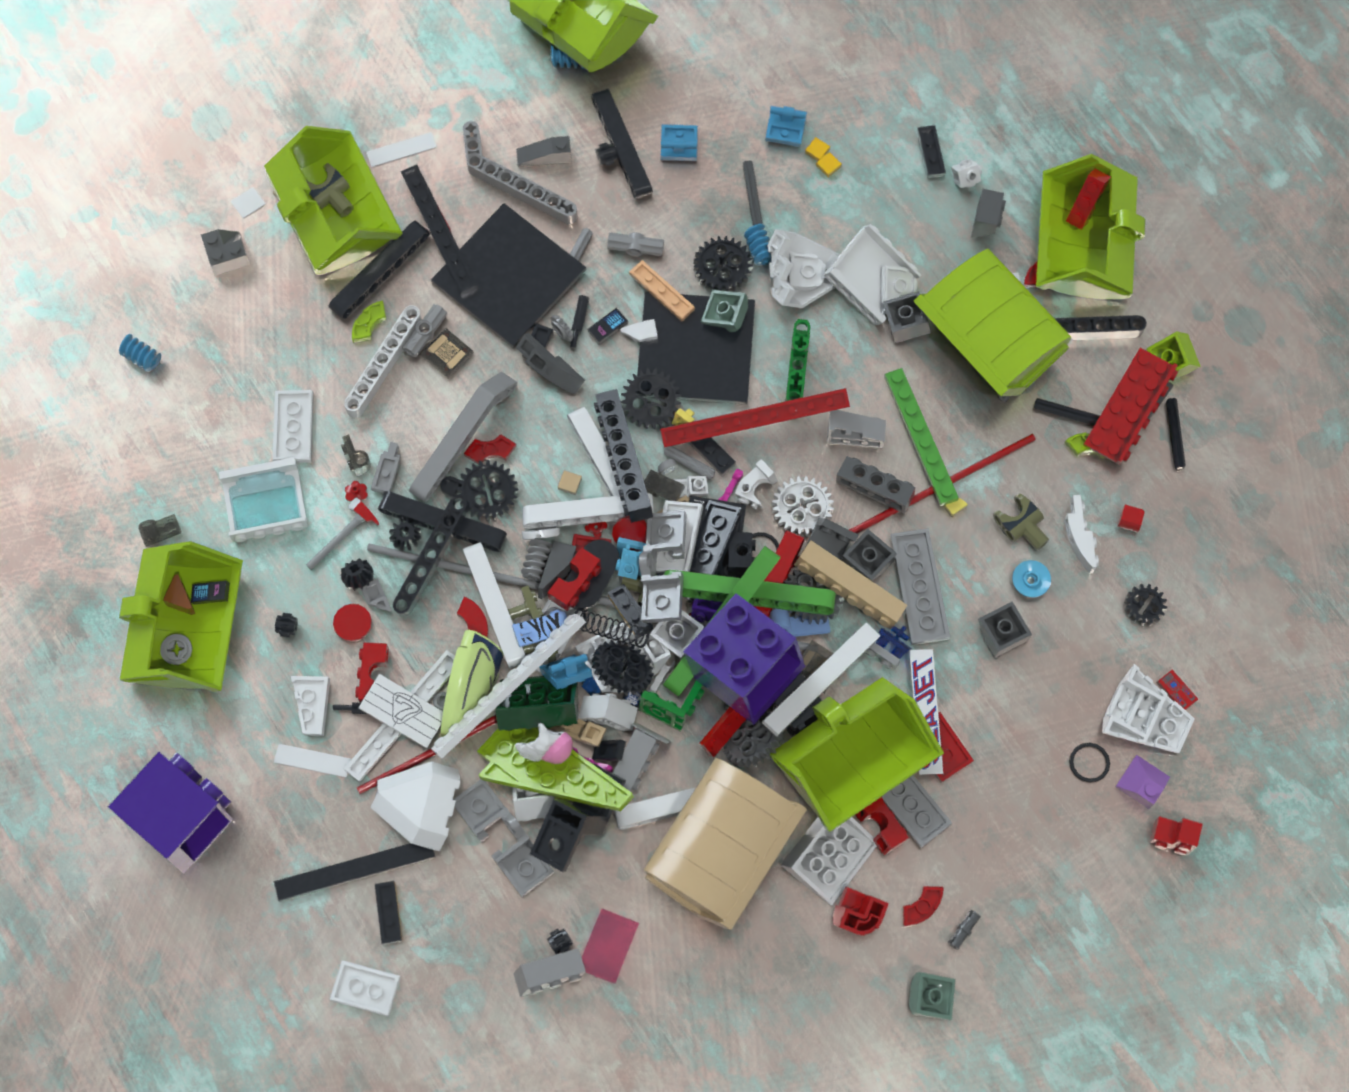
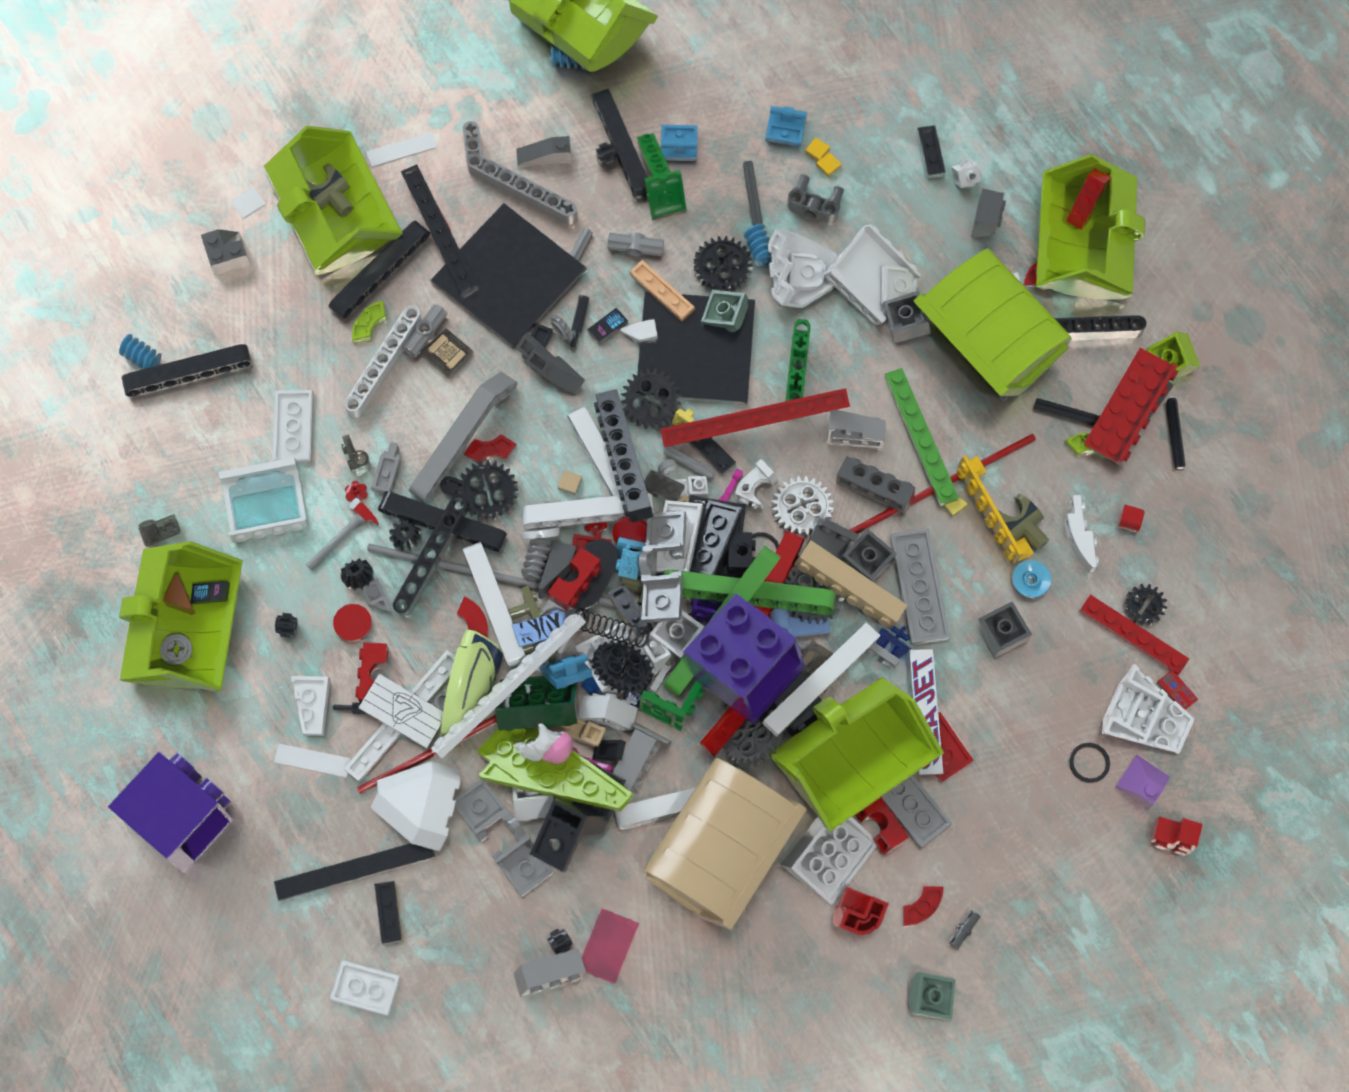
none -> black beam [121,344,252,397]
none -> green bracket [636,133,687,218]
none -> dark grey piece [787,174,844,224]
none -> yellow bracket [957,455,1034,565]
none -> red plate [1079,594,1190,675]

